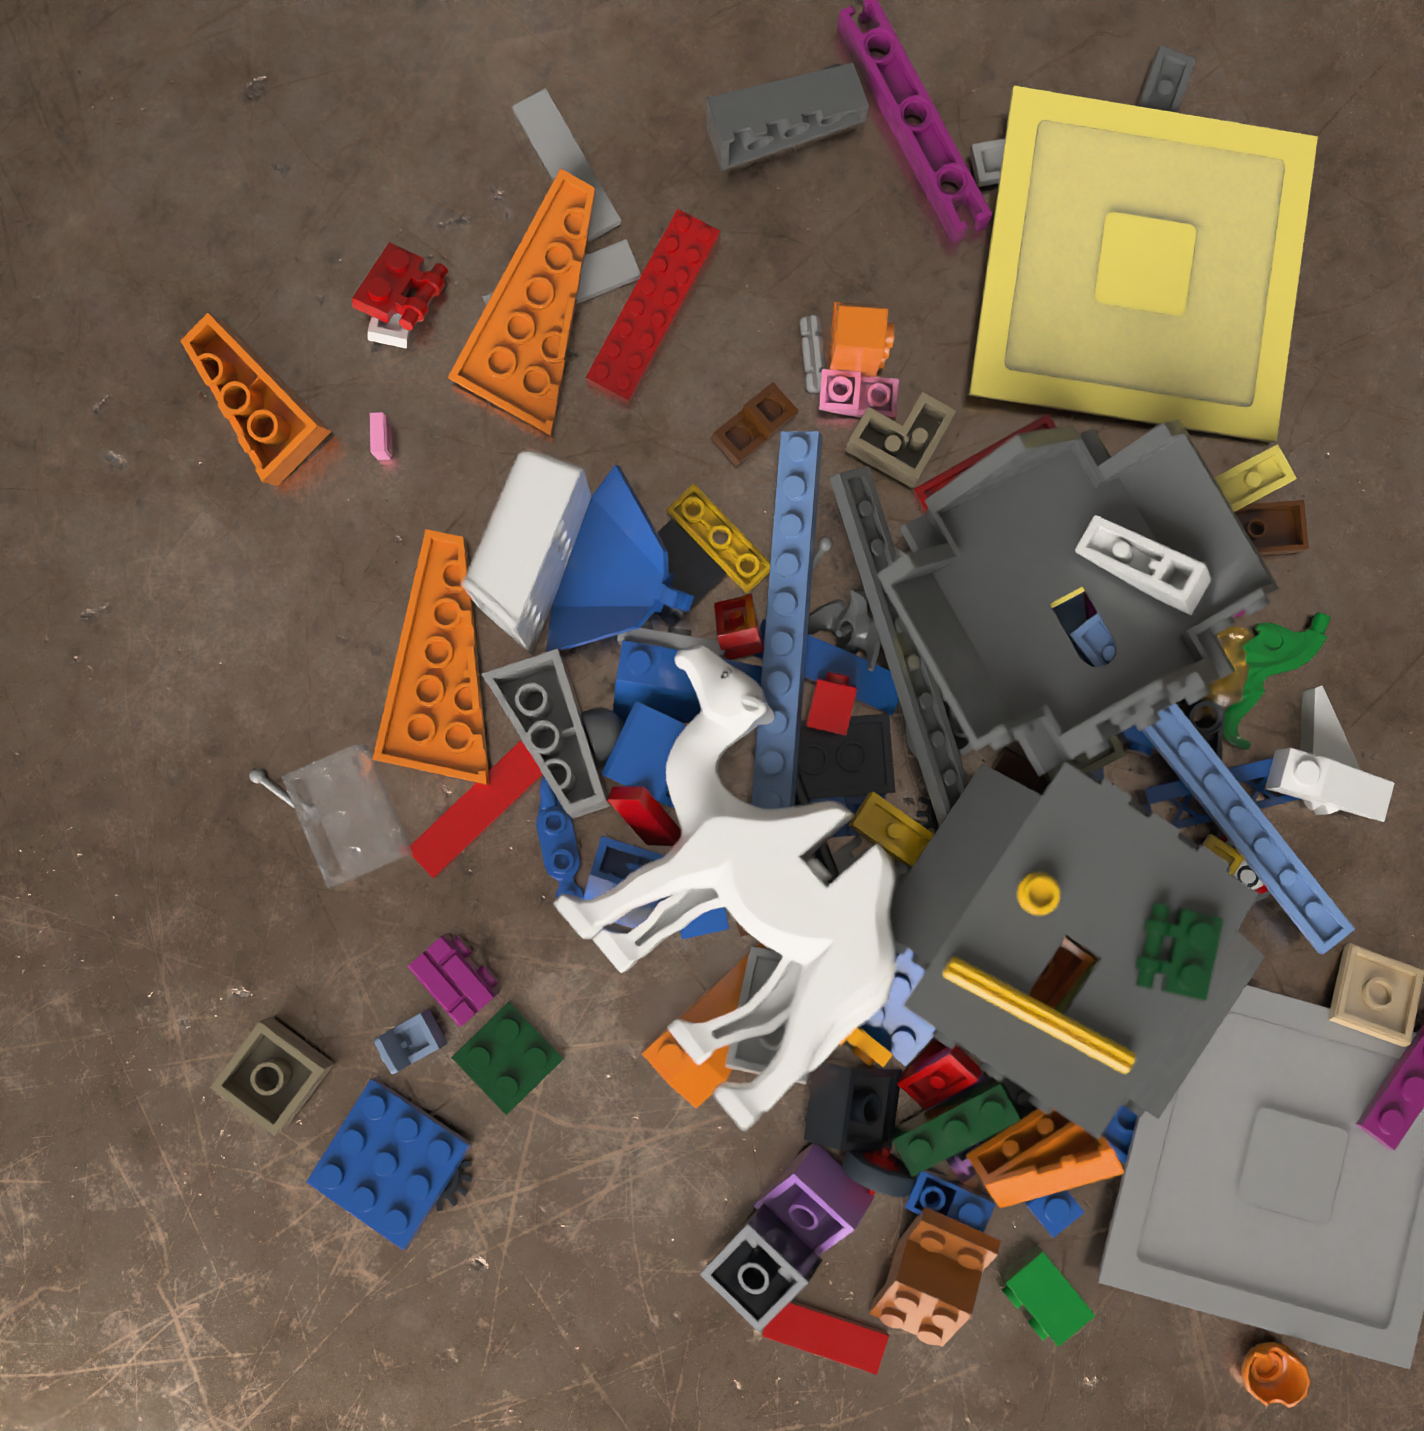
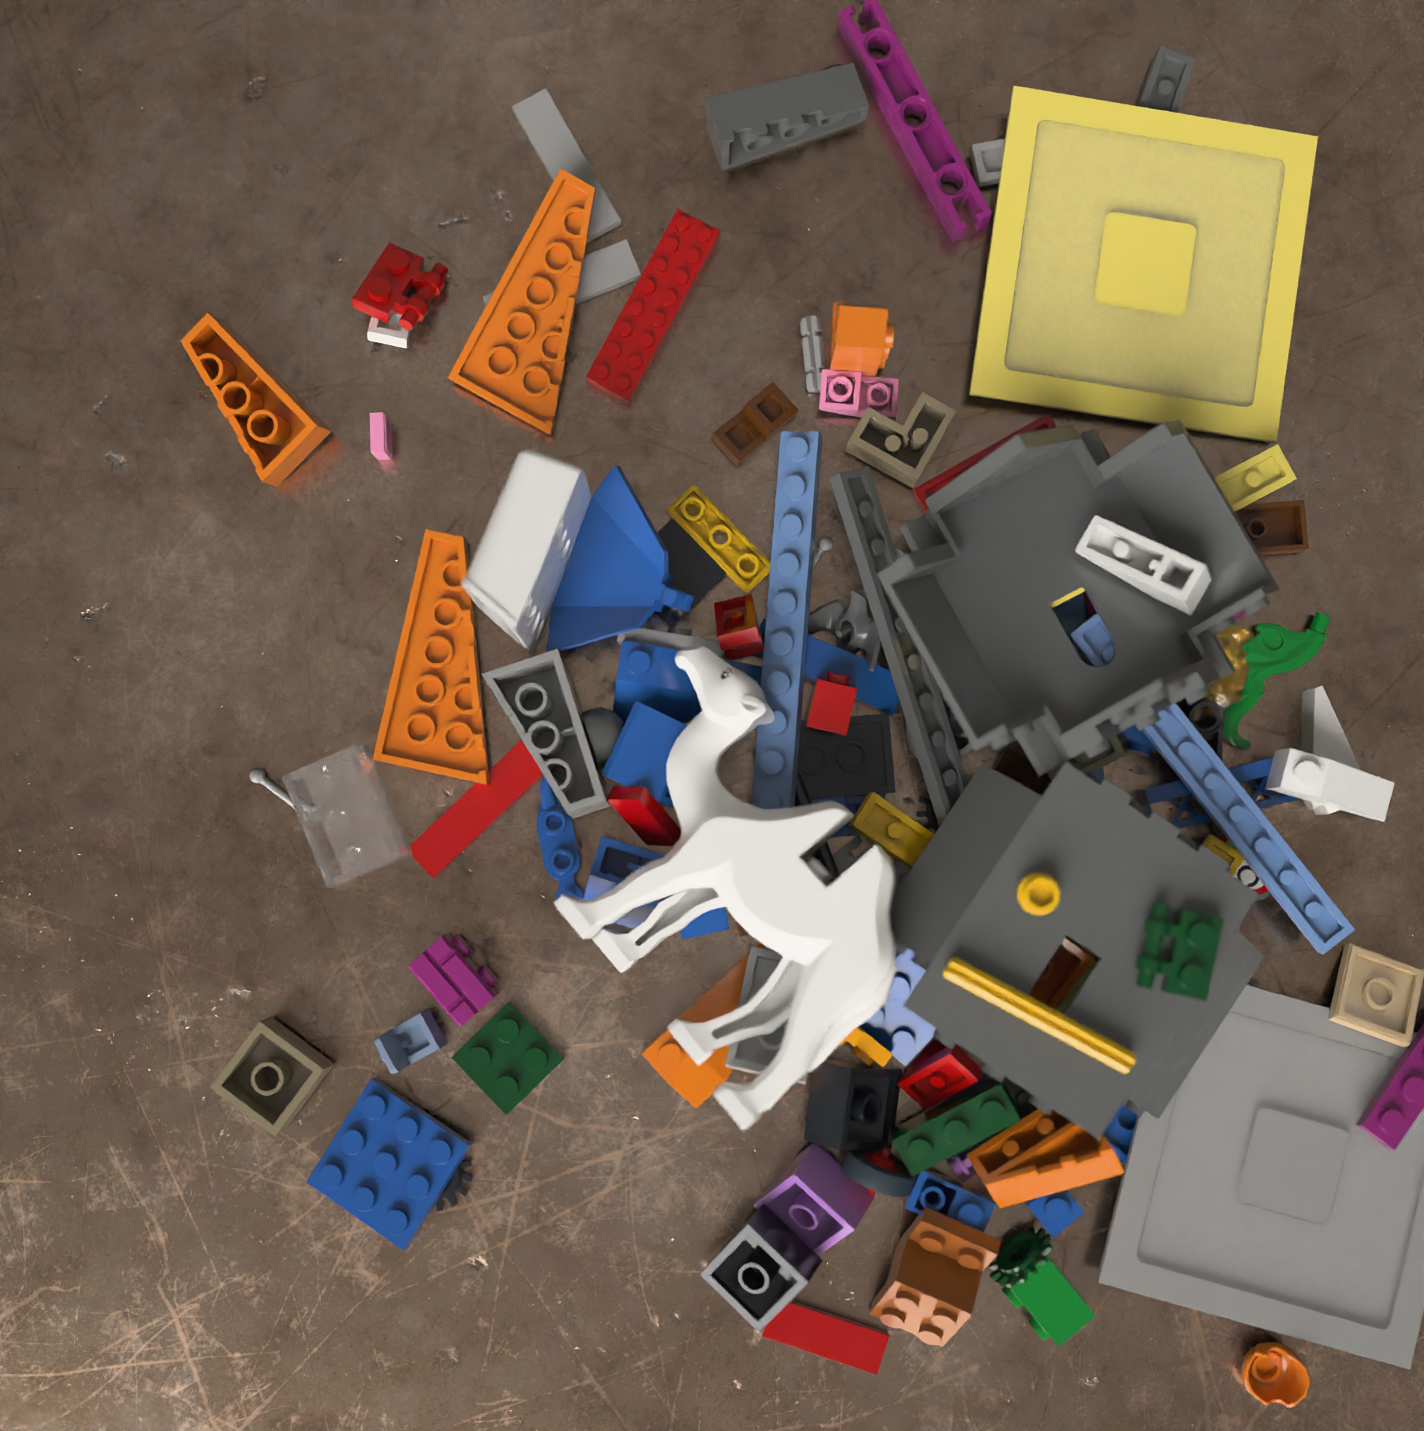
none -> dark green gear [989,1227,1053,1287]

